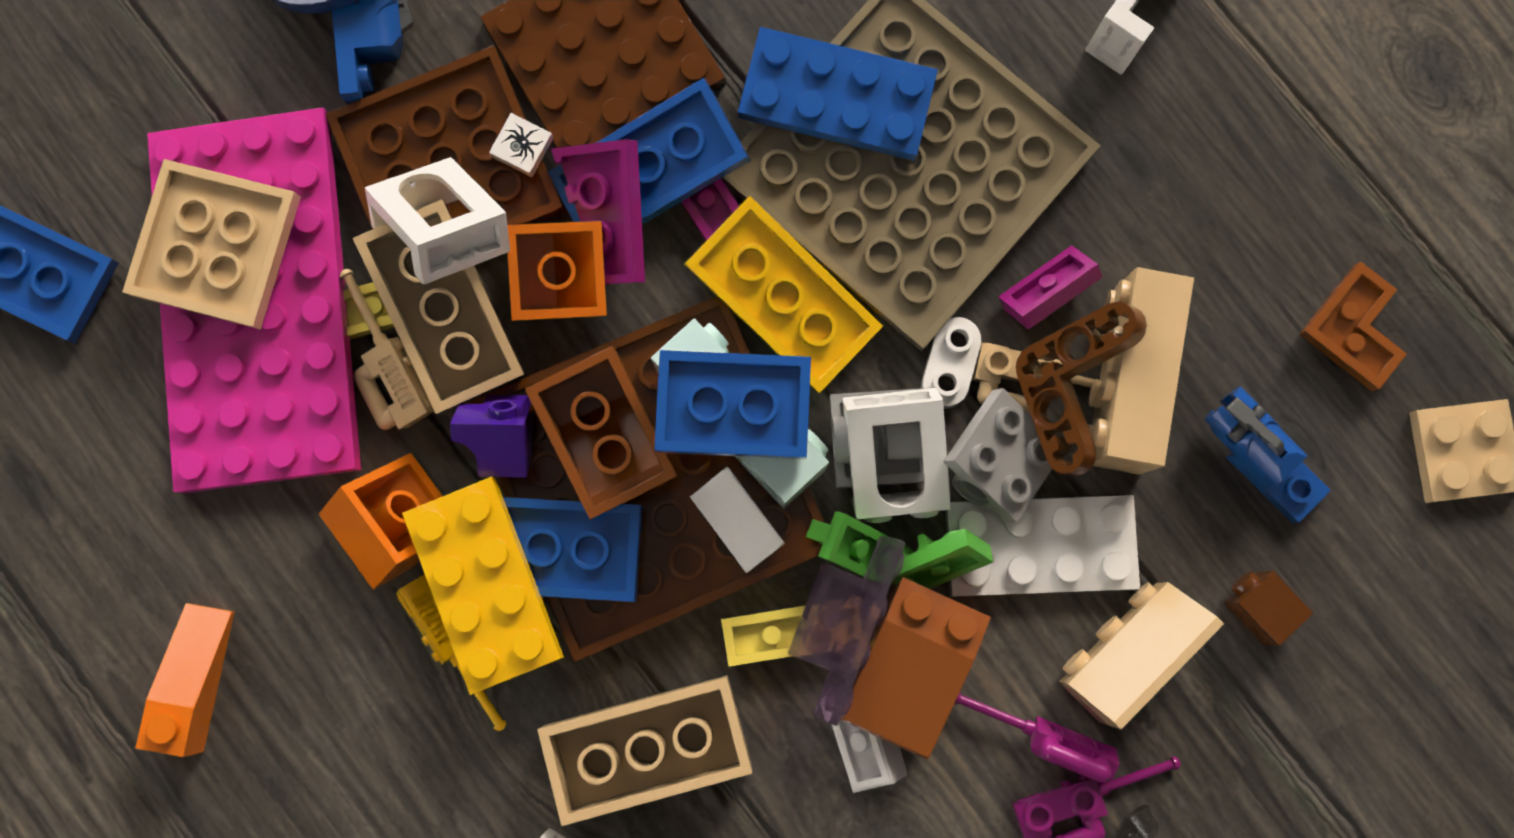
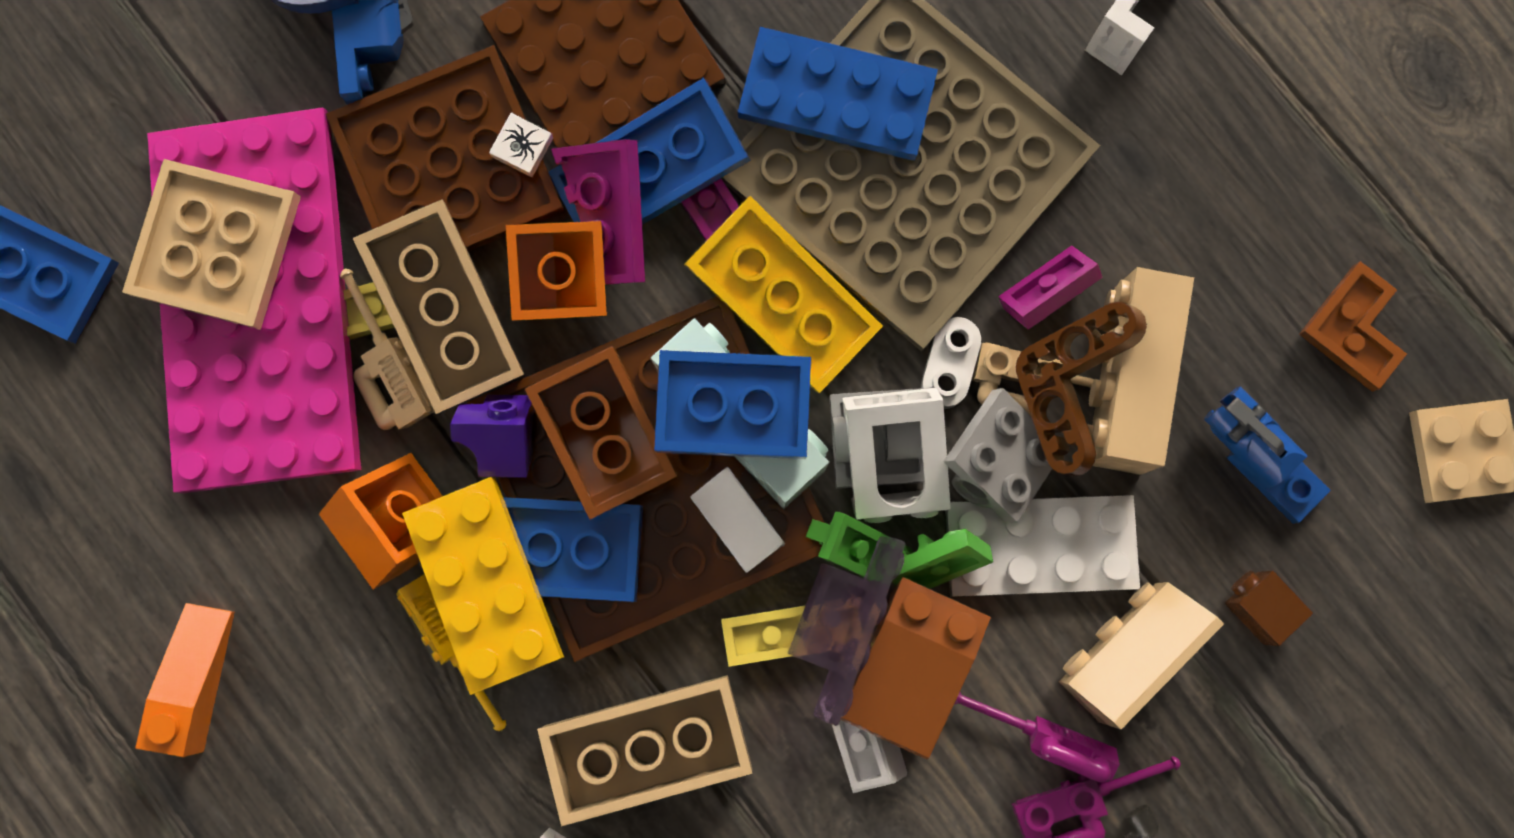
white panel [365,157,510,285] -> none

